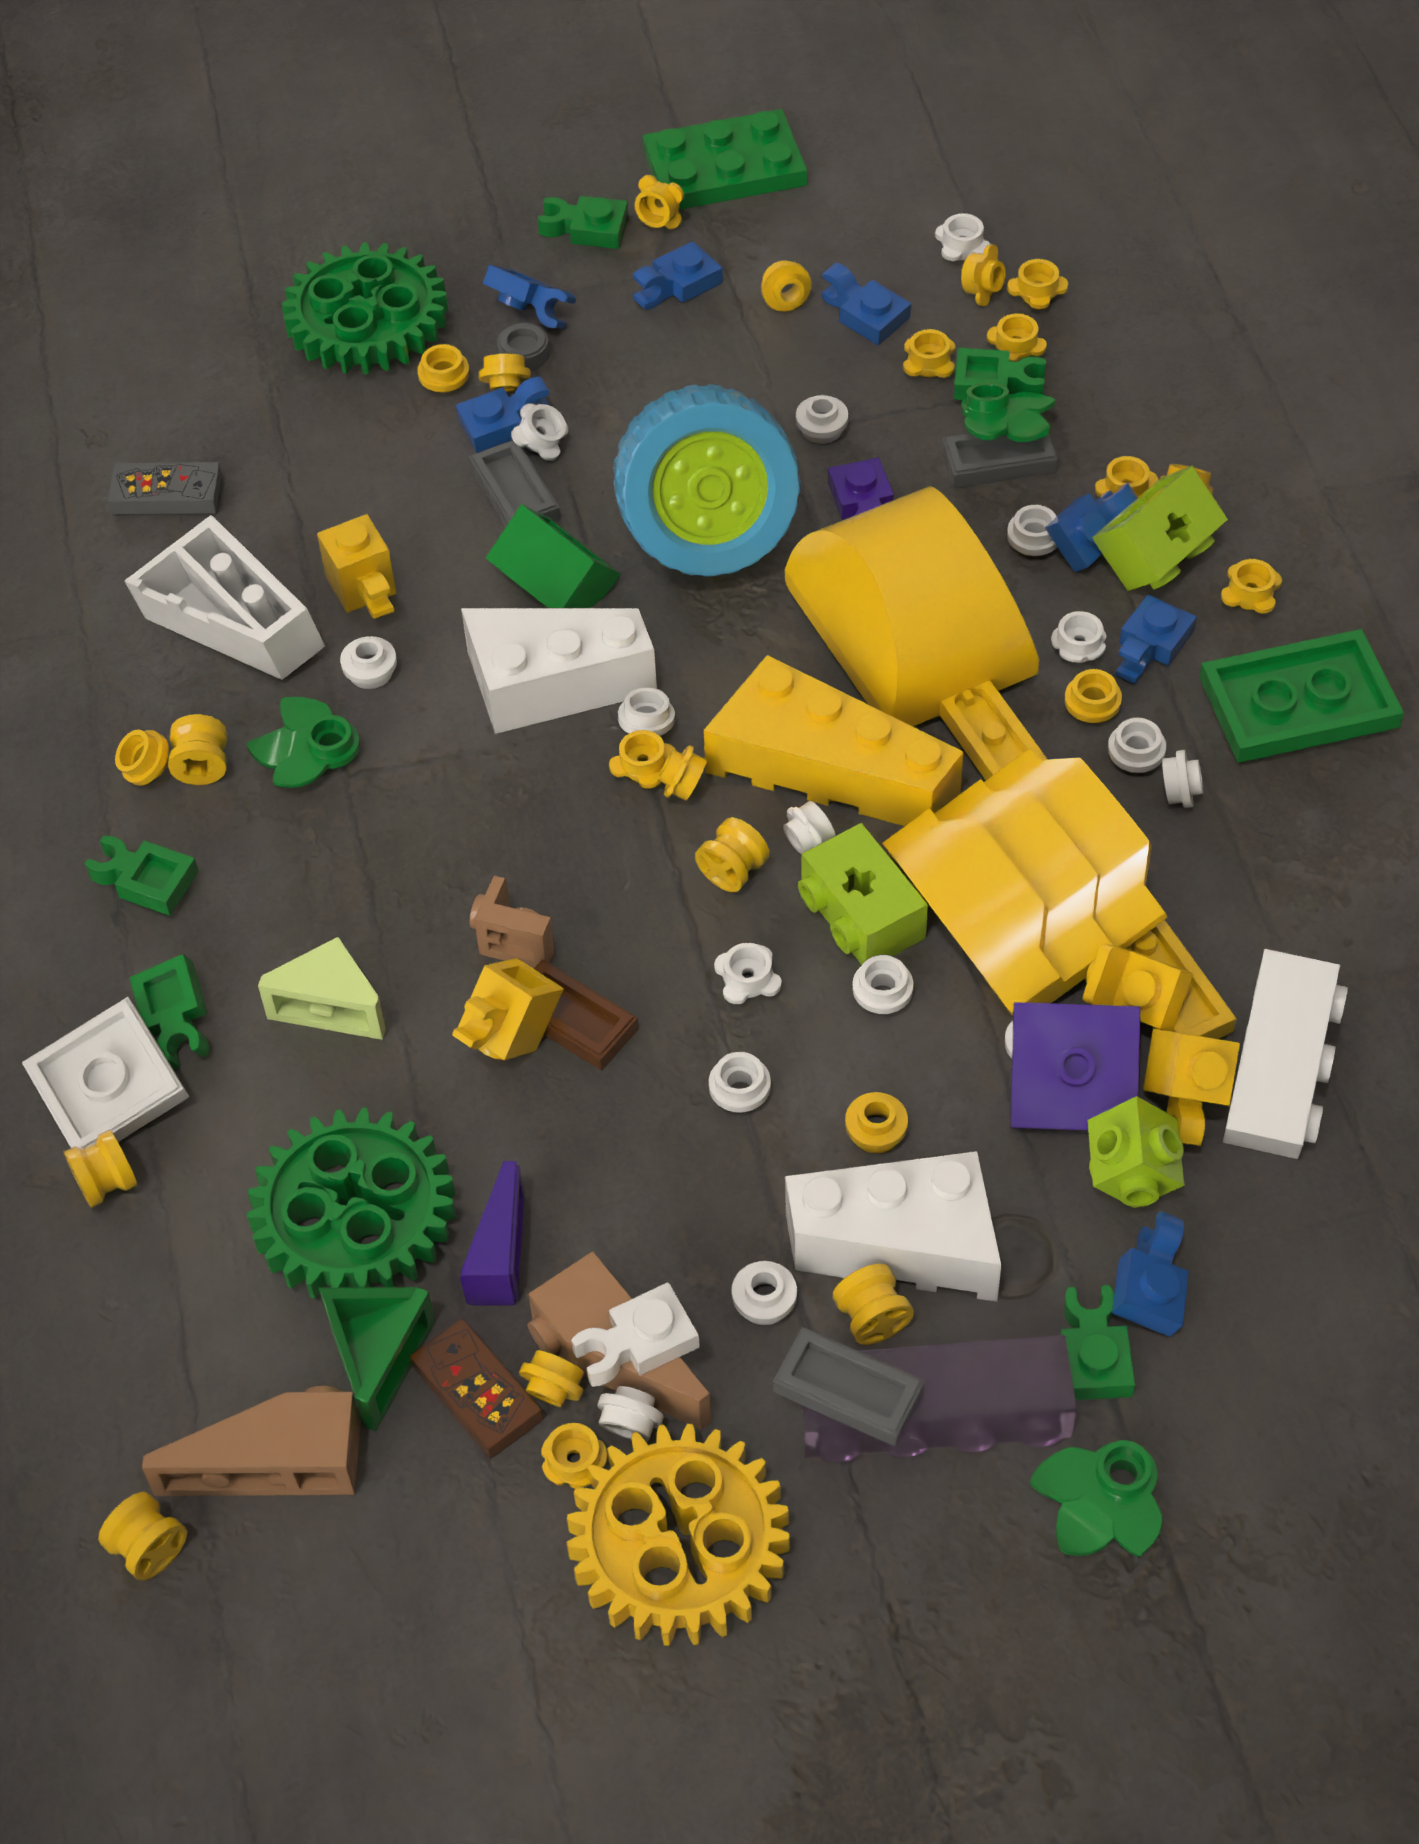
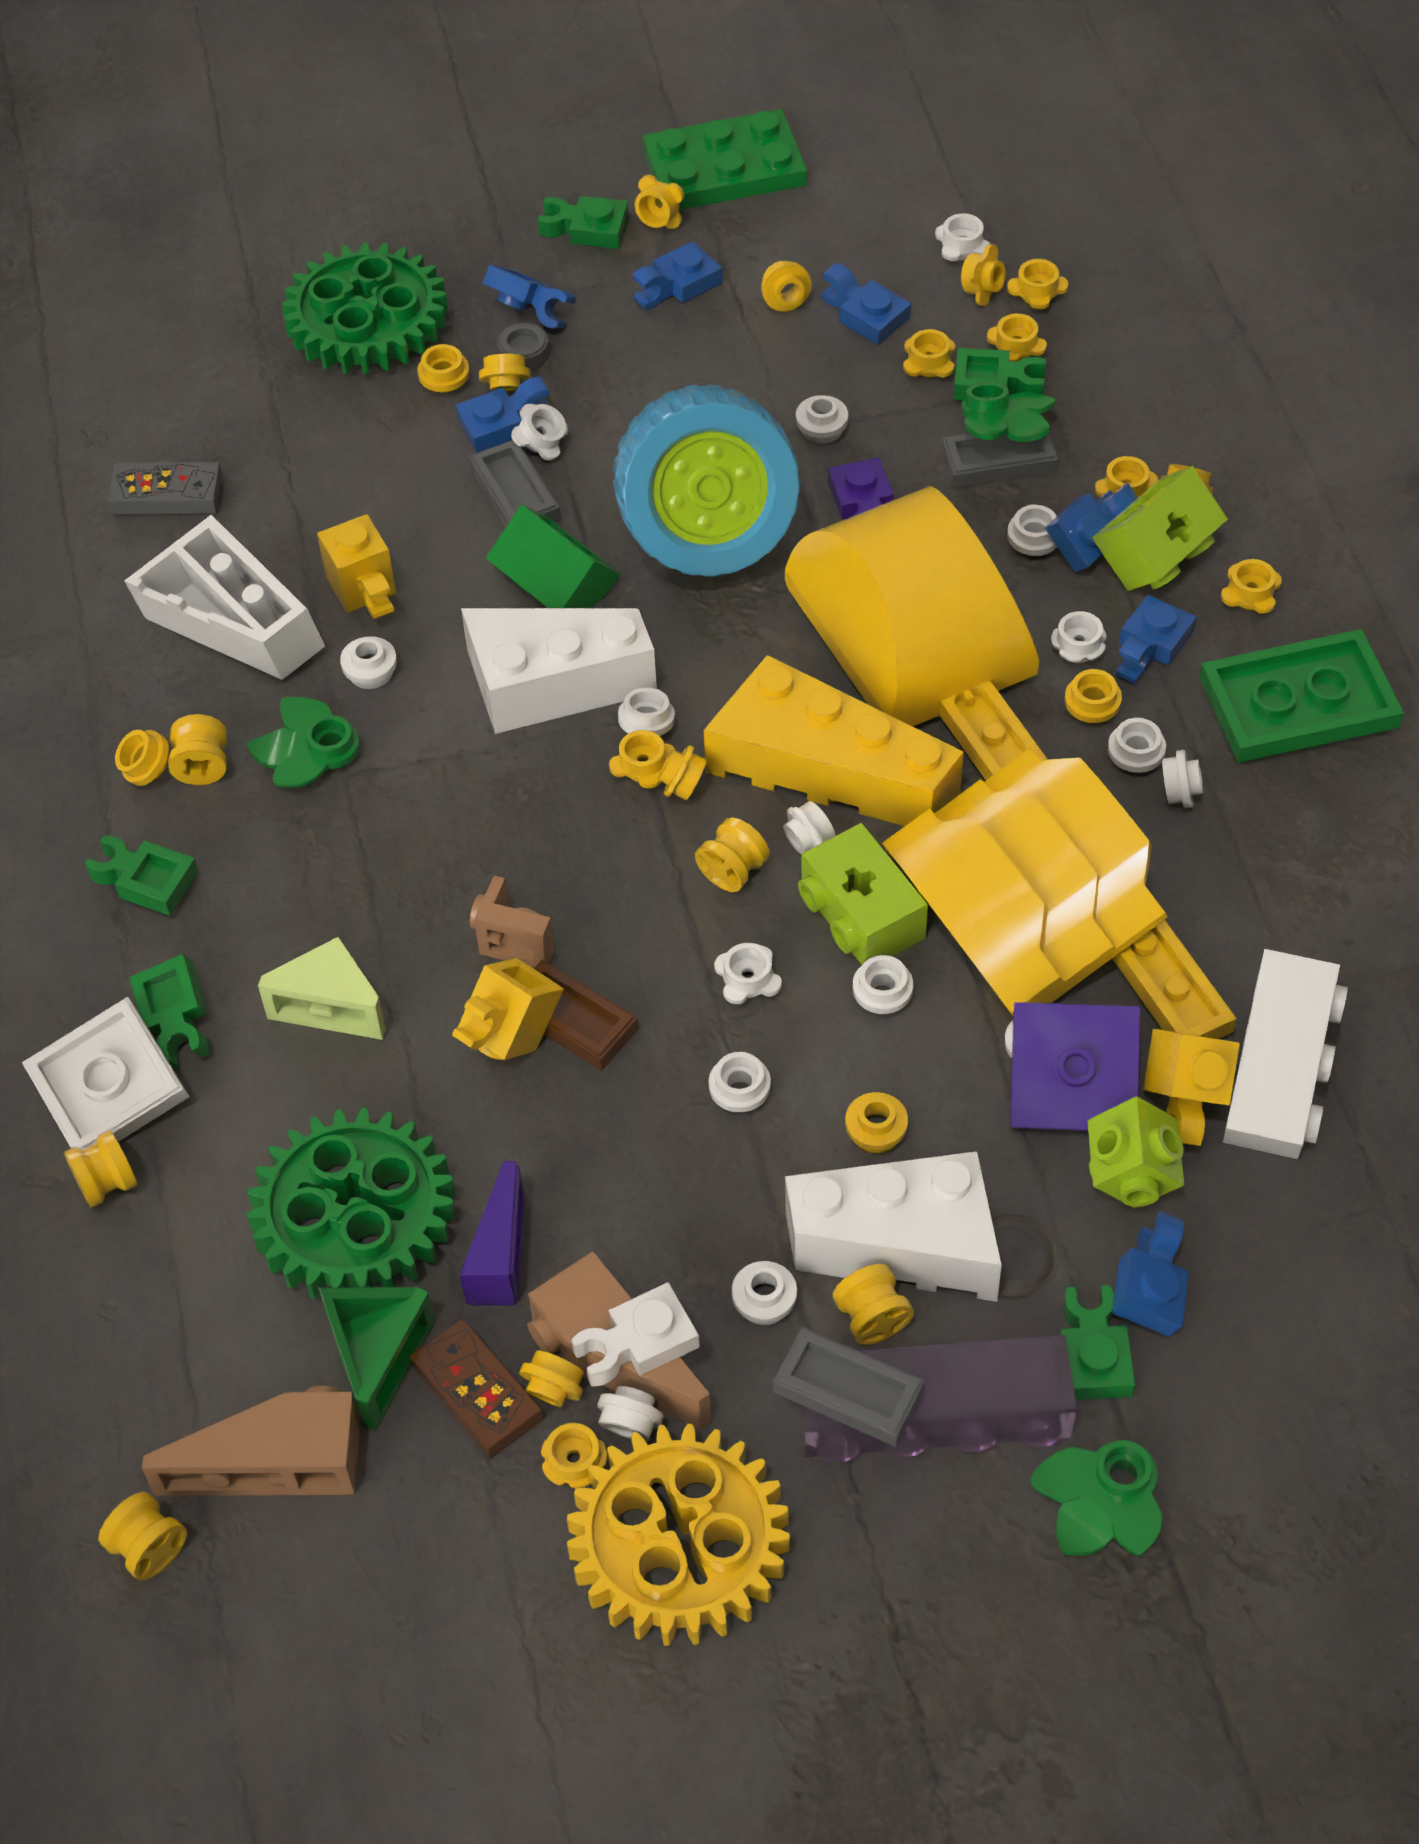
yellow bracket [1082,943,1193,1032] -> none

